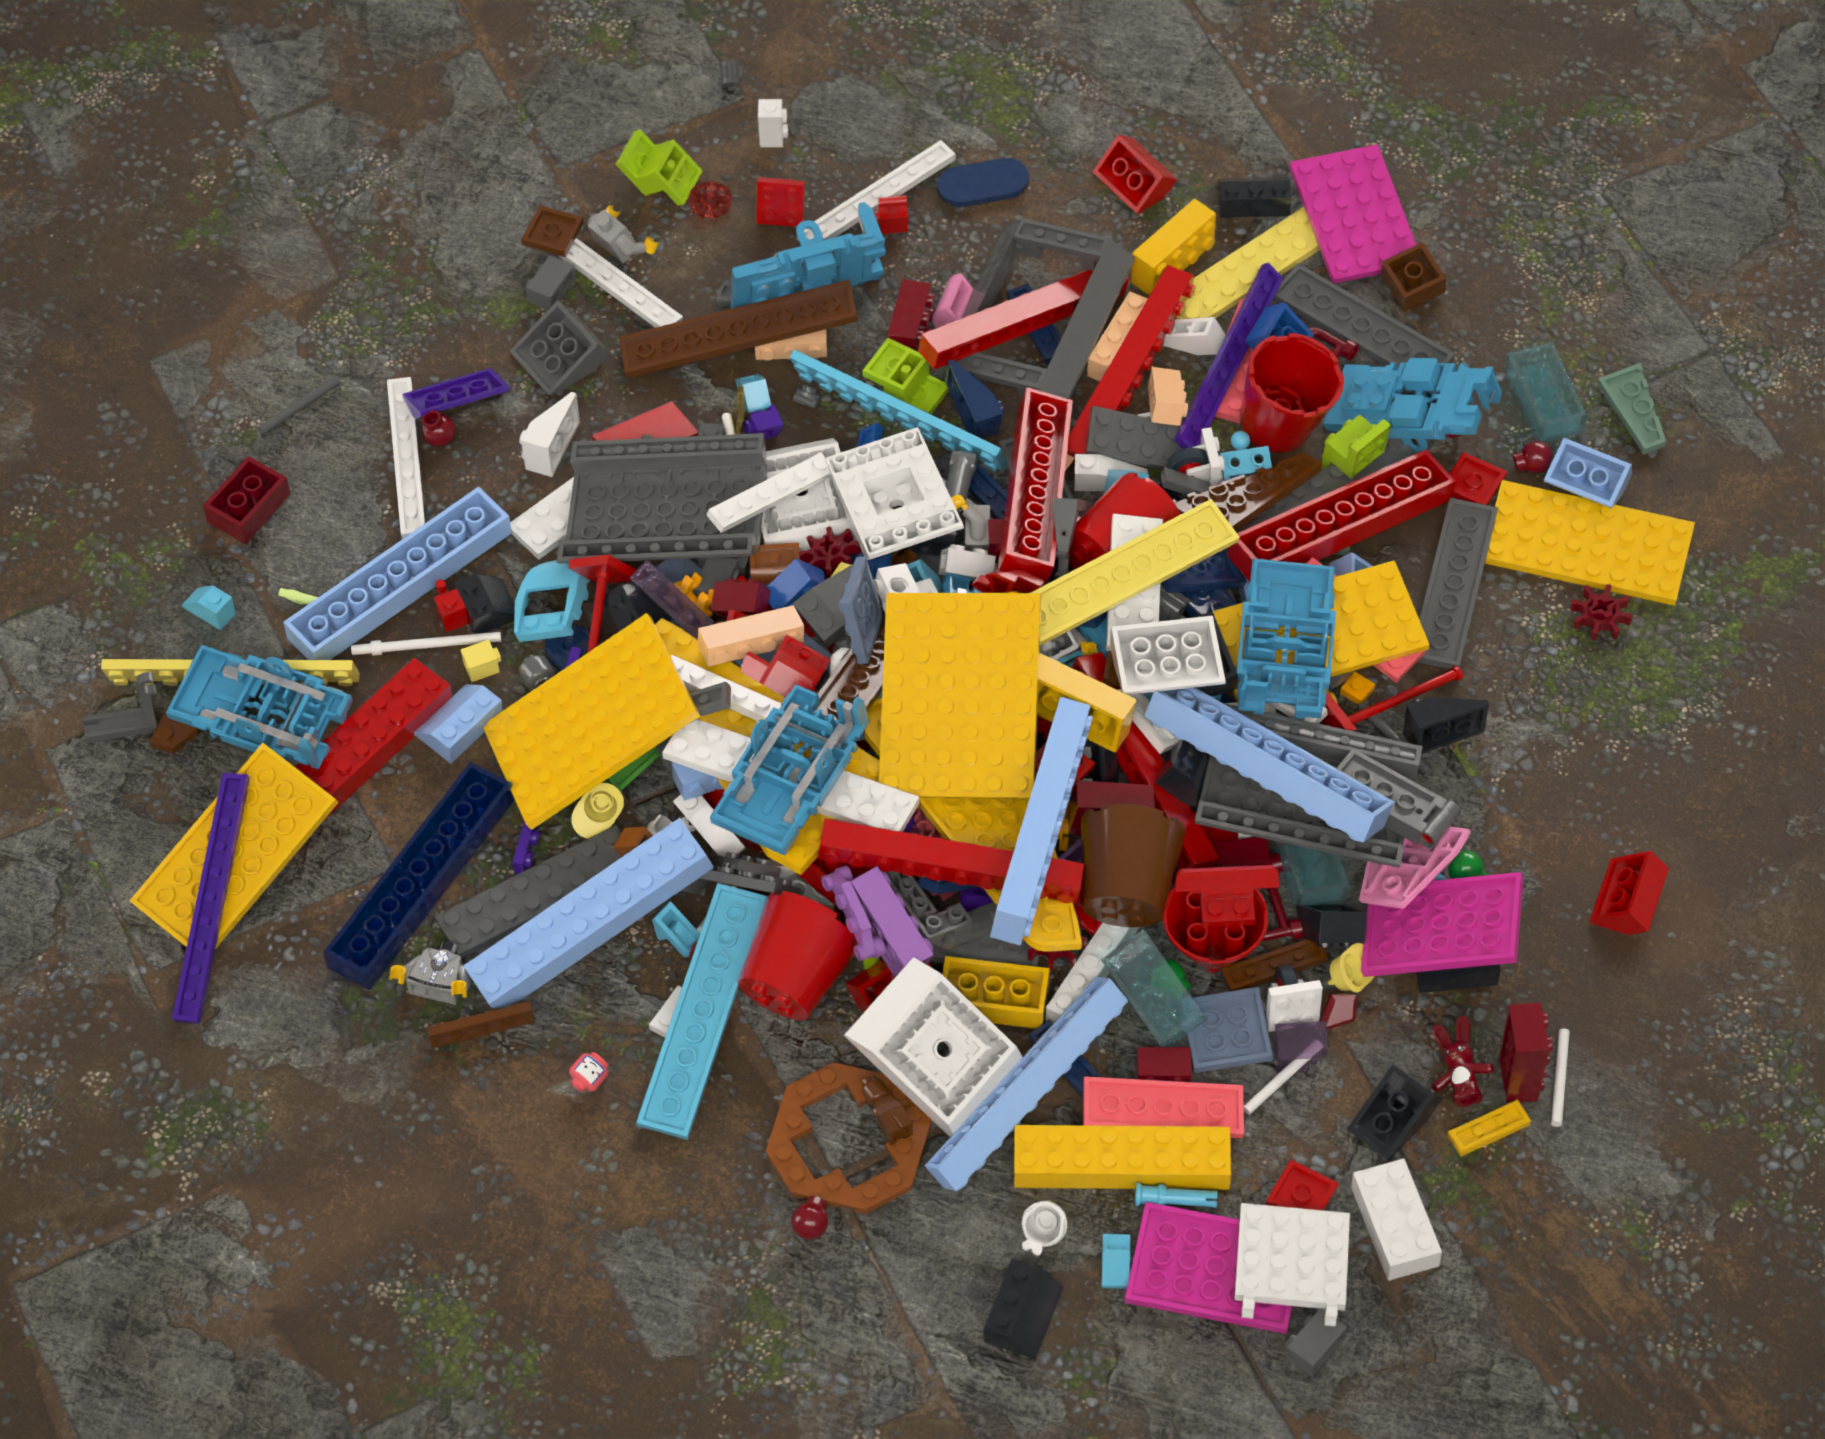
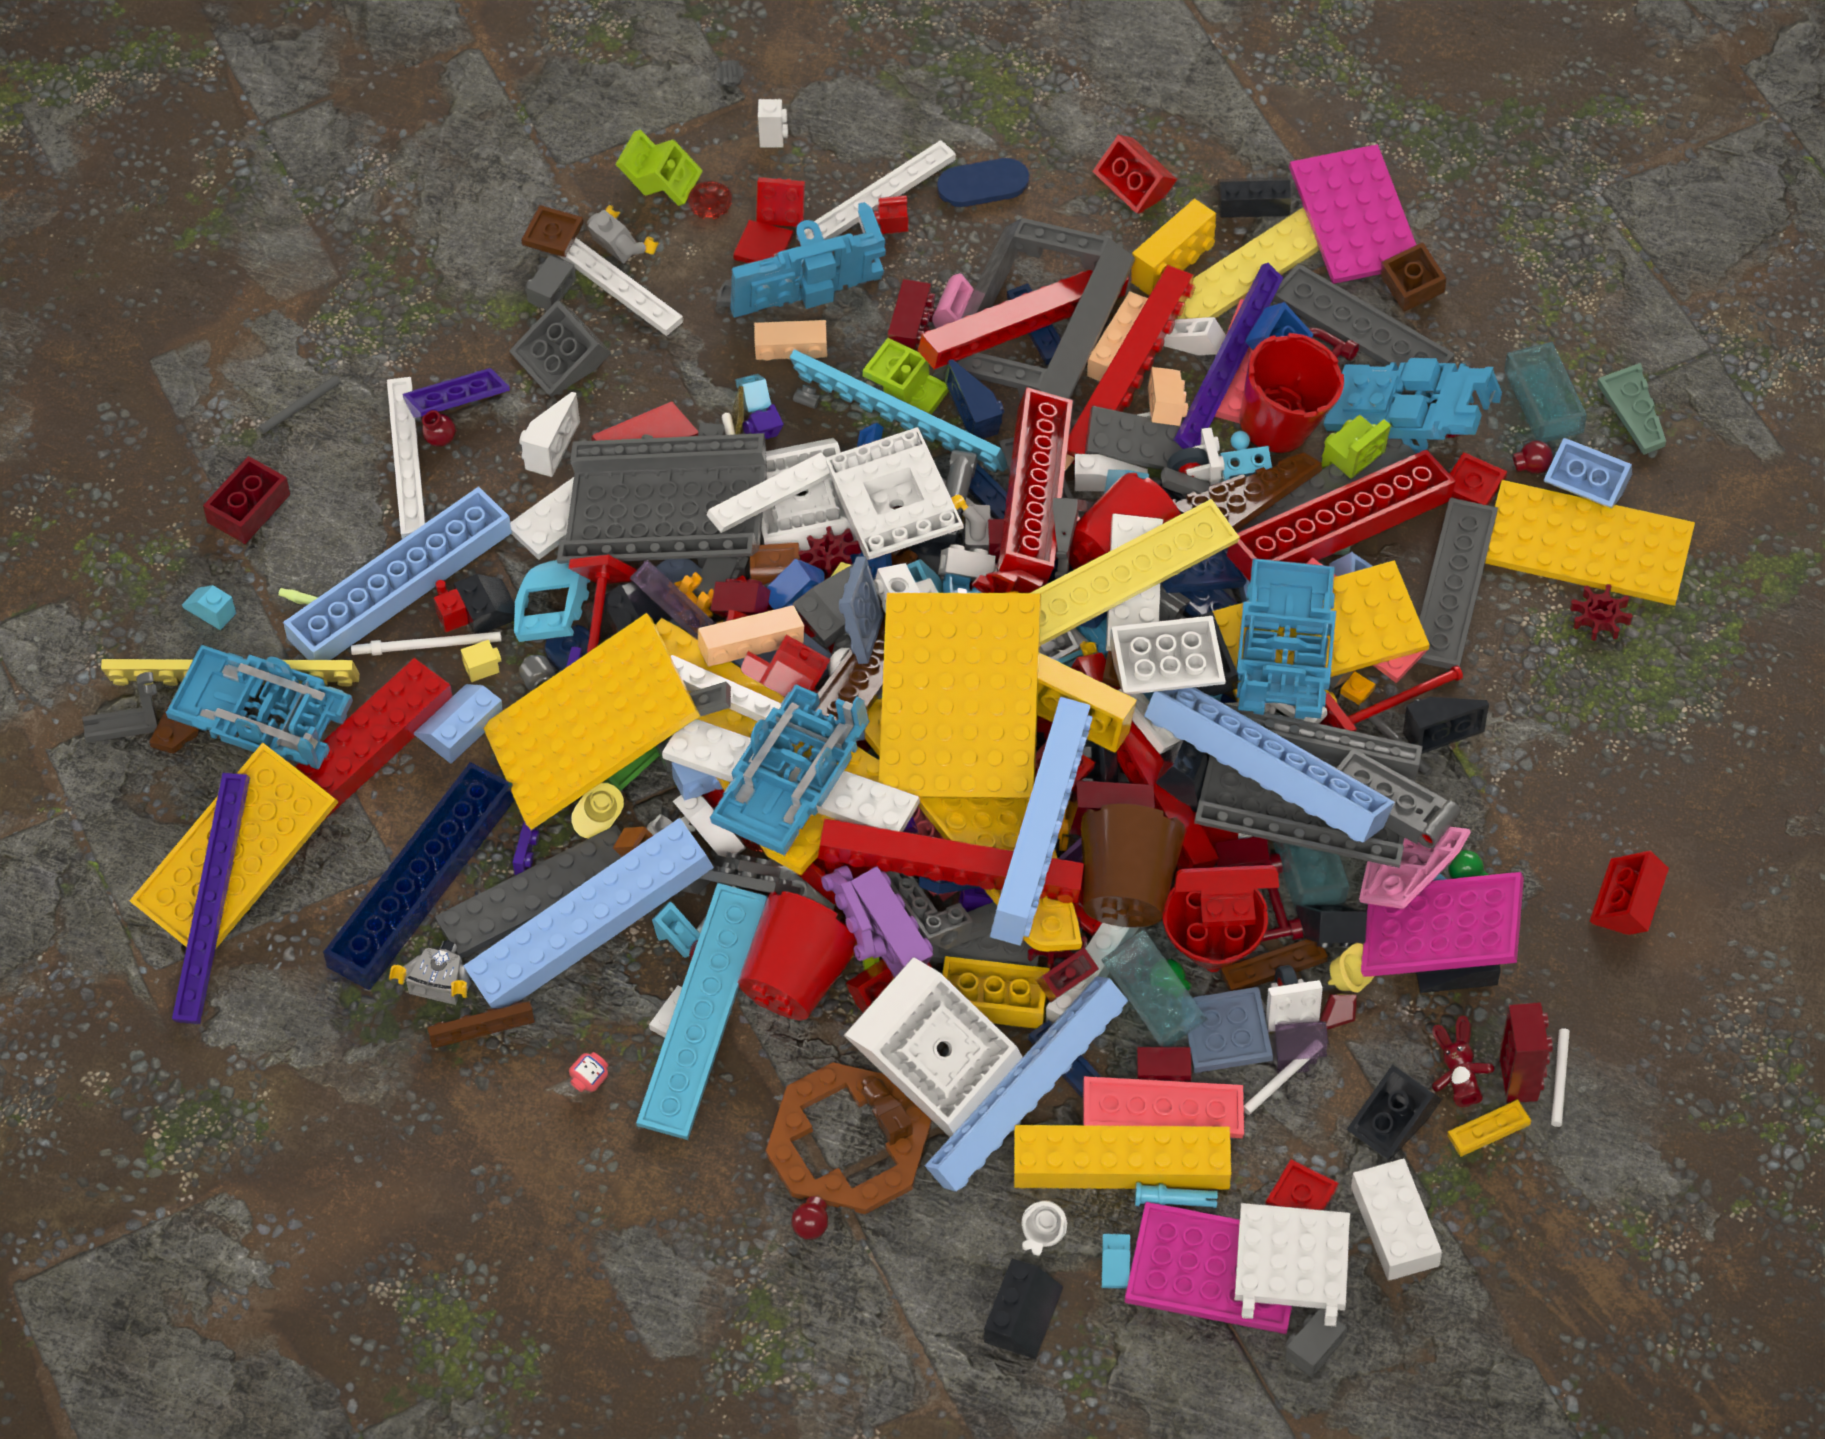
reddish brown plate [619,280,858,378] -> none
none -> red tile [733,220,793,263]
none -> dark red brick [1036,947,1099,1002]

